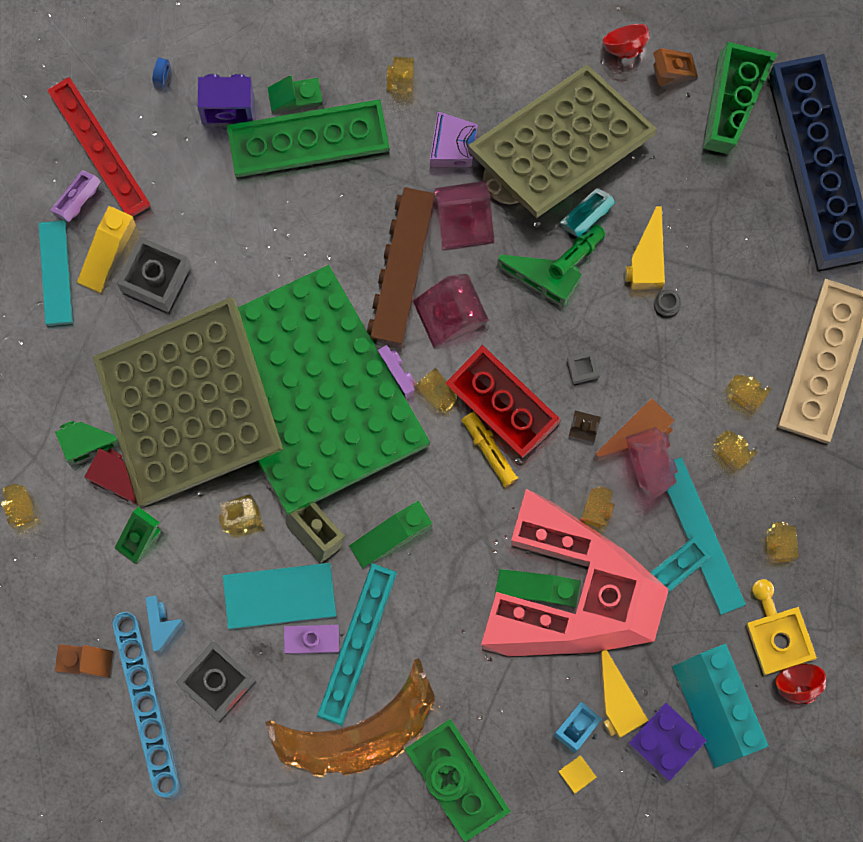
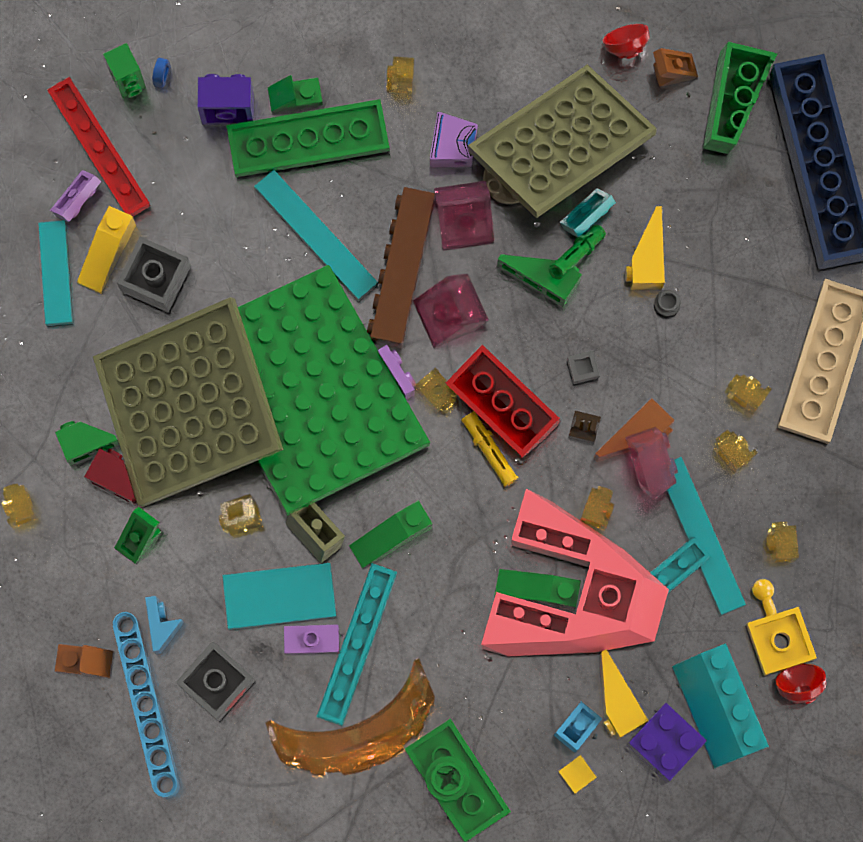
none -> green brick [103,43,146,99]
none -> teal tile [254,170,378,302]

